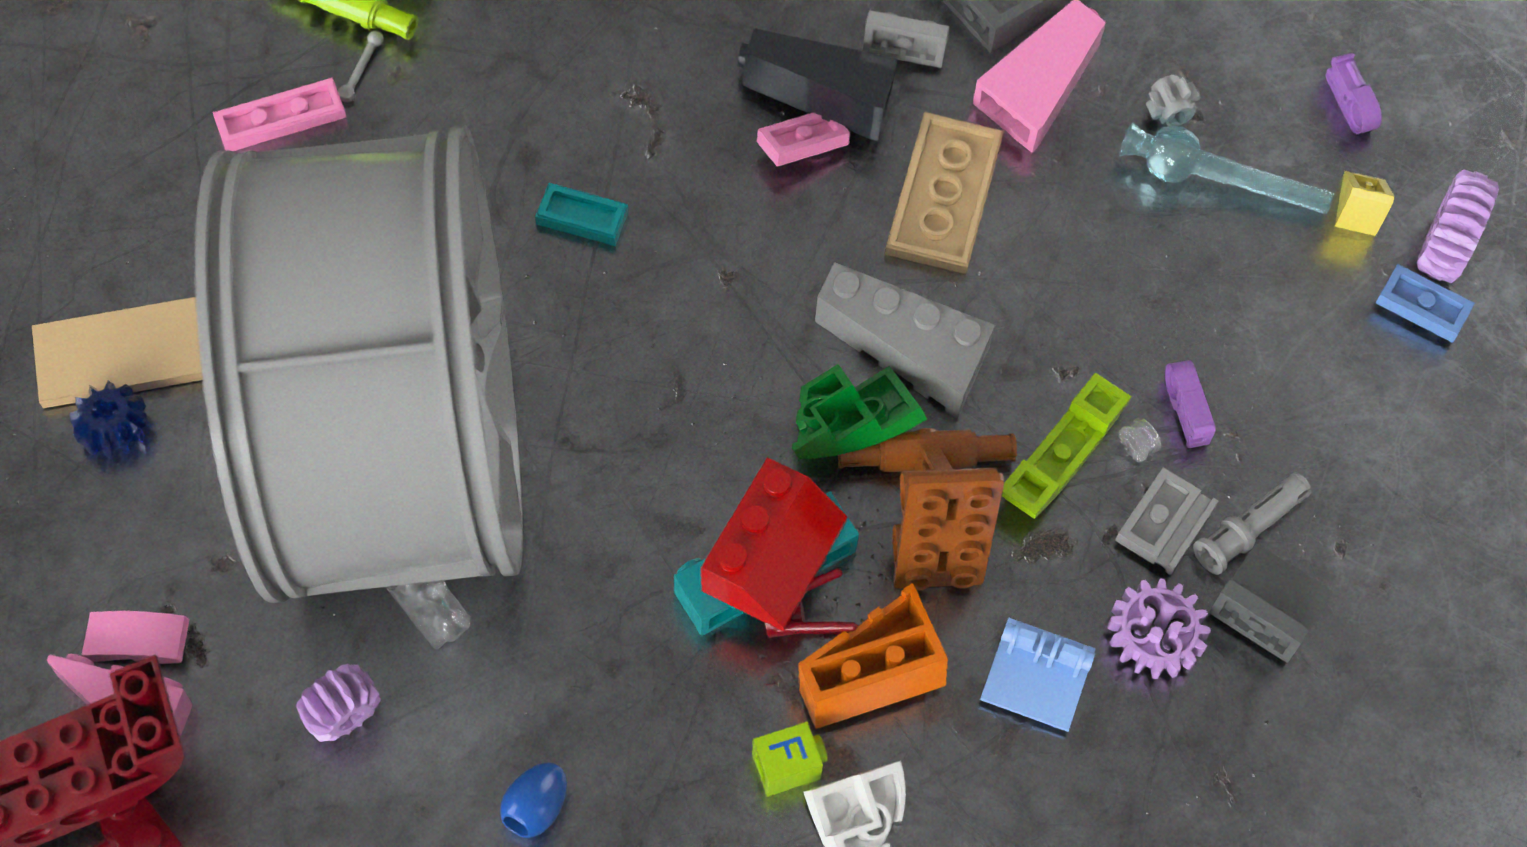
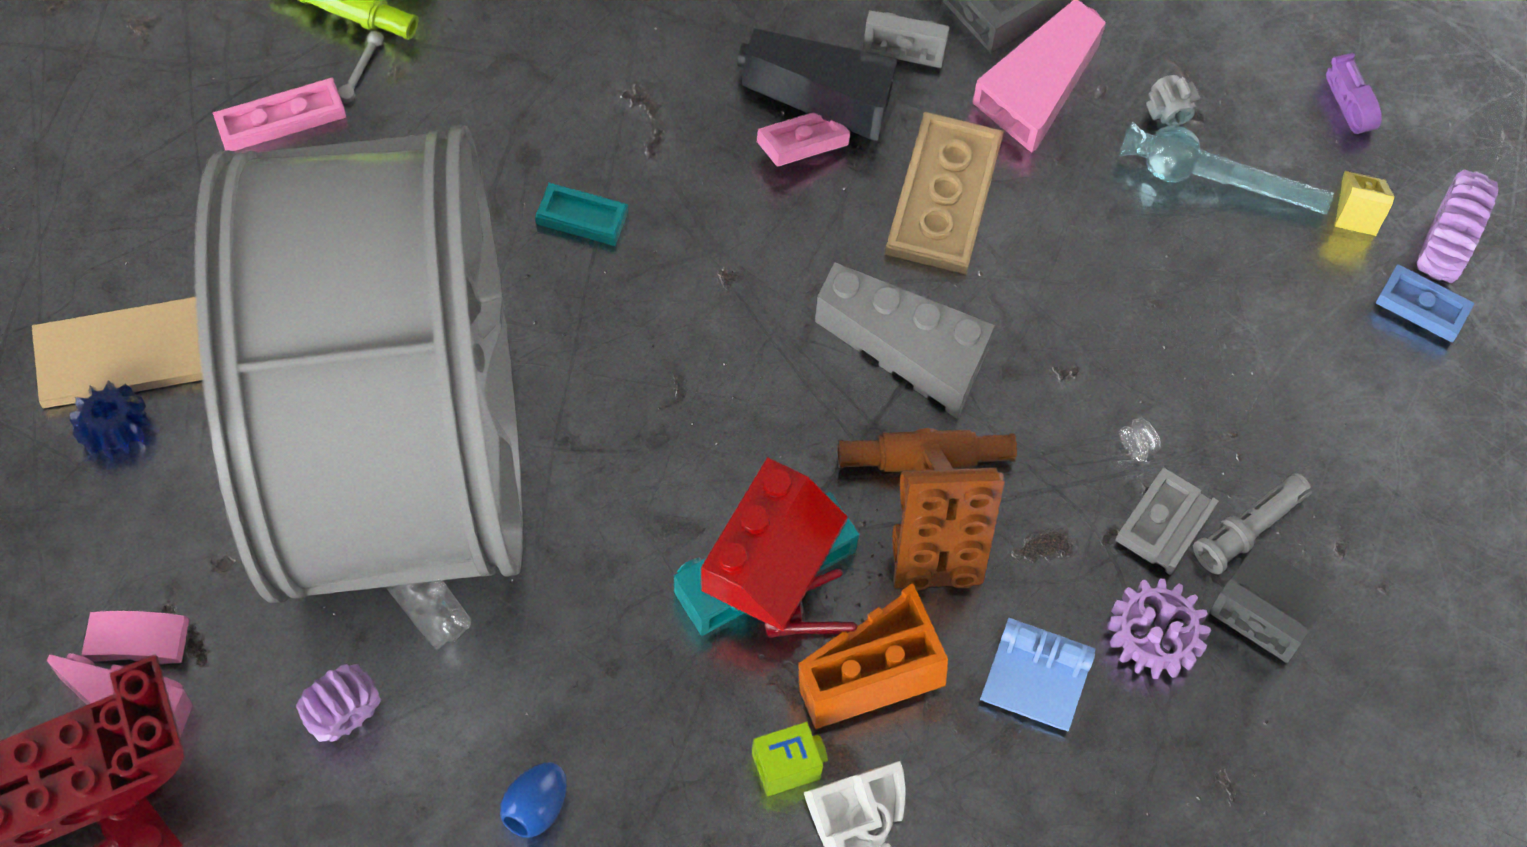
green slope [792,364,927,459] -> none
lime slope [1002,372,1132,519] -> none
medium lavender piece [1165,360,1216,448] -> none

